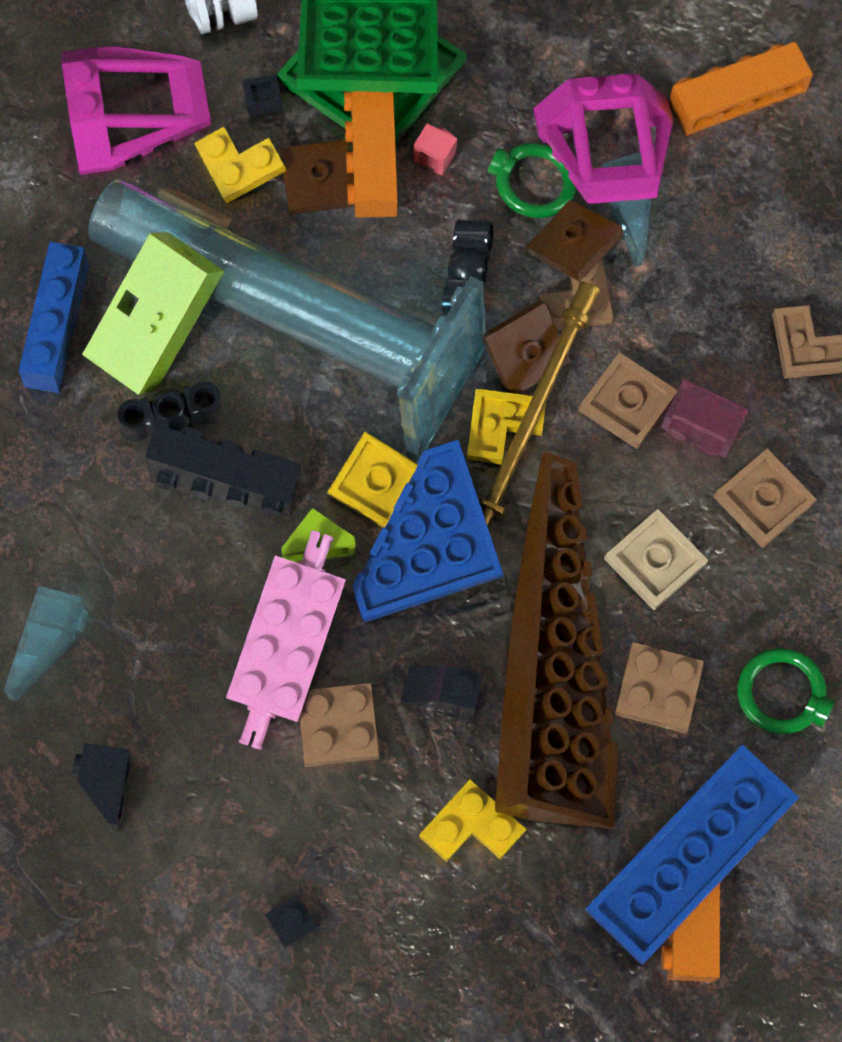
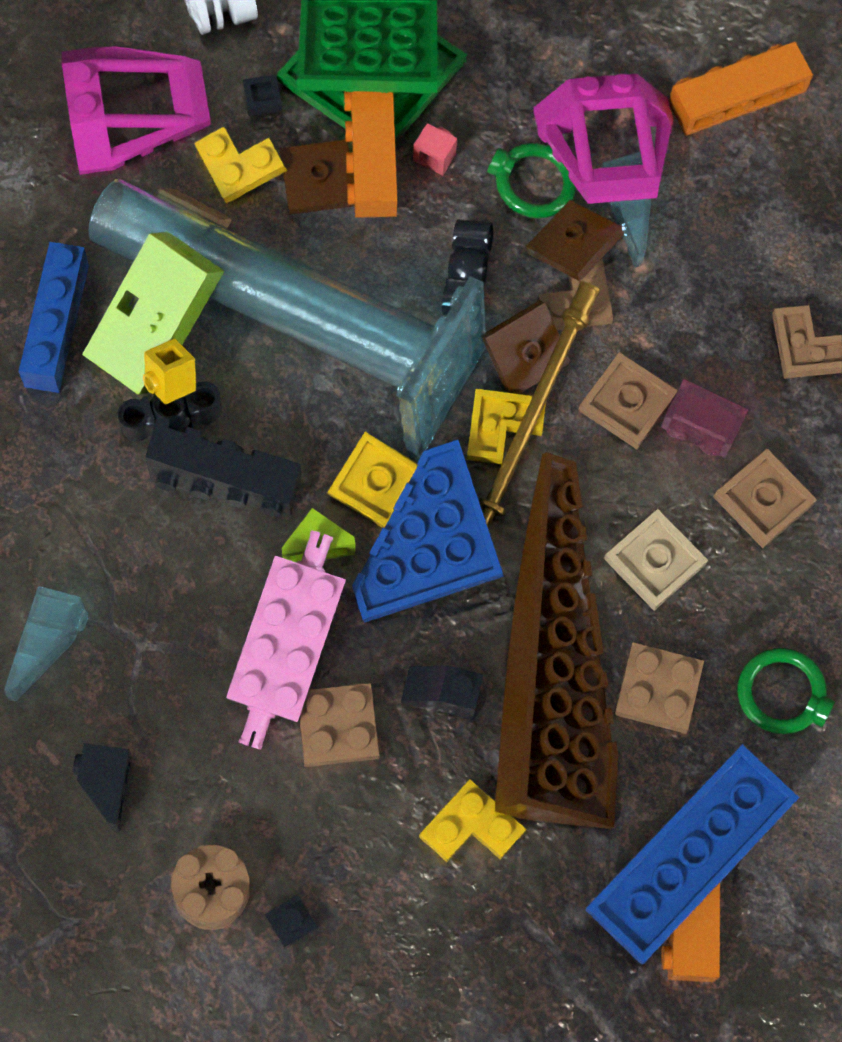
none -> yellow brick [143,338,196,405]
none -> medium nougat brick [171,845,249,930]

